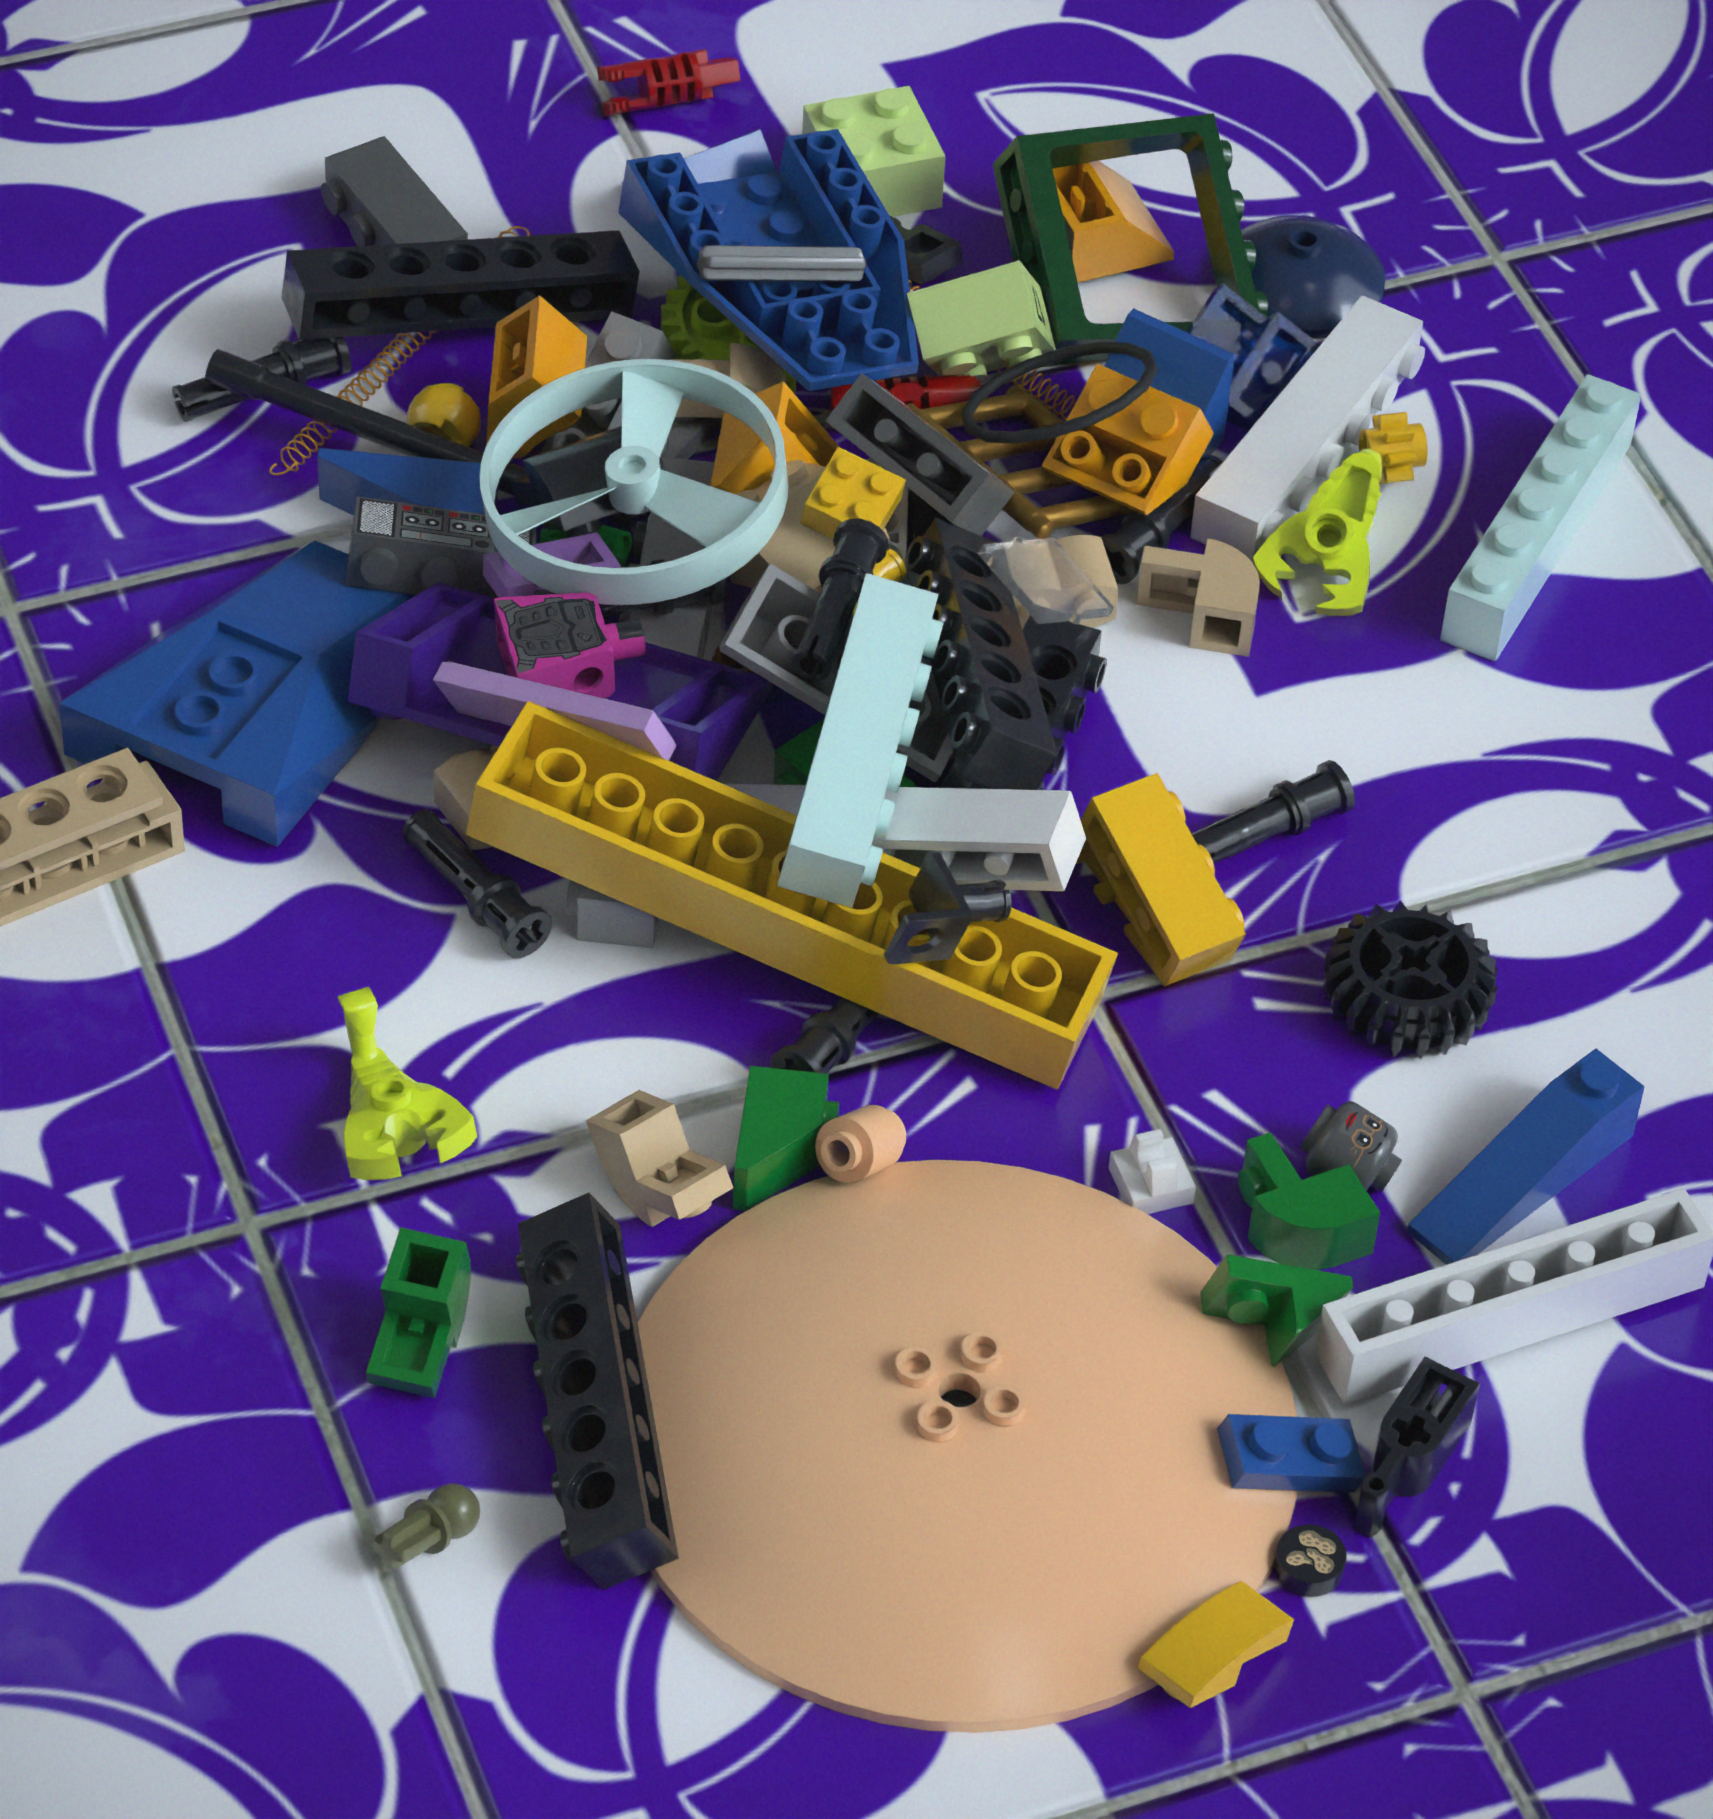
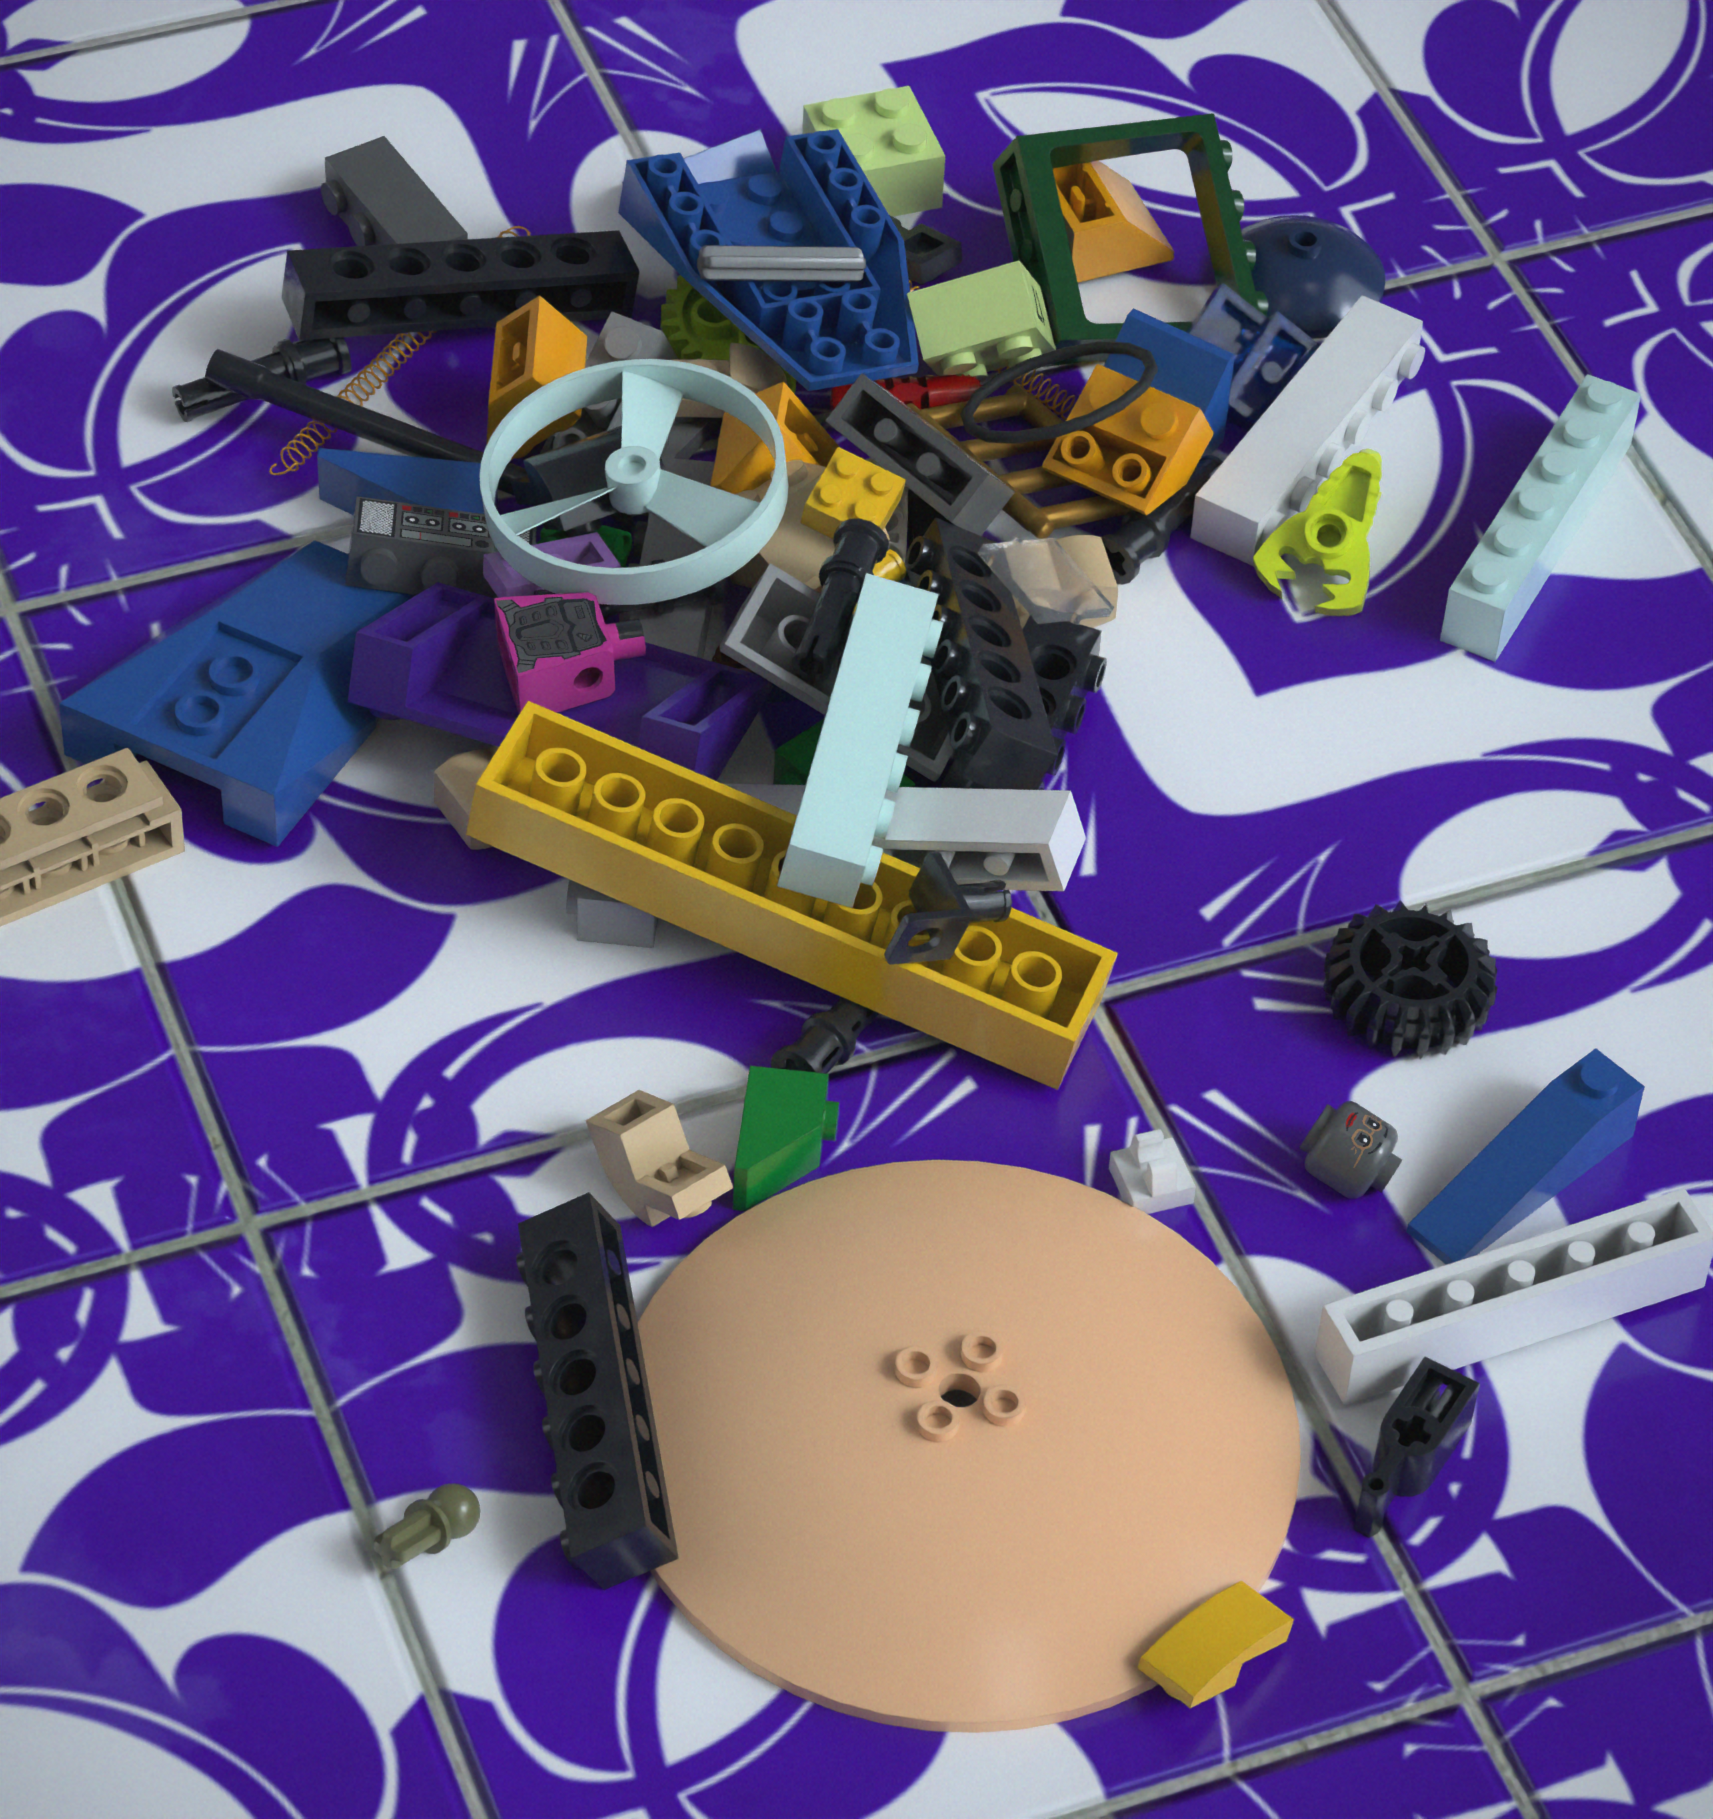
neon yellow animal [338,986,477,1180] -> none
green brick [366,1227,471,1399] -> none
black pin [402,809,553,958] -> none
yellow piece [407,383,481,447] -> none
lavender tile [433,661,677,761] -> none
red hinge [597,49,741,117] -> none
light nougat brick [815,1105,906,1183] -> none
yellow wedge [1076,773,1246,986] -> none
tan brick [1136,538,1260,657] -> none
black pin [1191,760,1355,864] -> none
green slope [1200,1254,1353,1367] -> none
blue plate [1217,1414,1366,1493] -> none
green brick [1238,1132,1380,1270] -> none
black tile [1274,1524,1347,1597] -> none
yellow gear [1358,412,1428,484] -> none

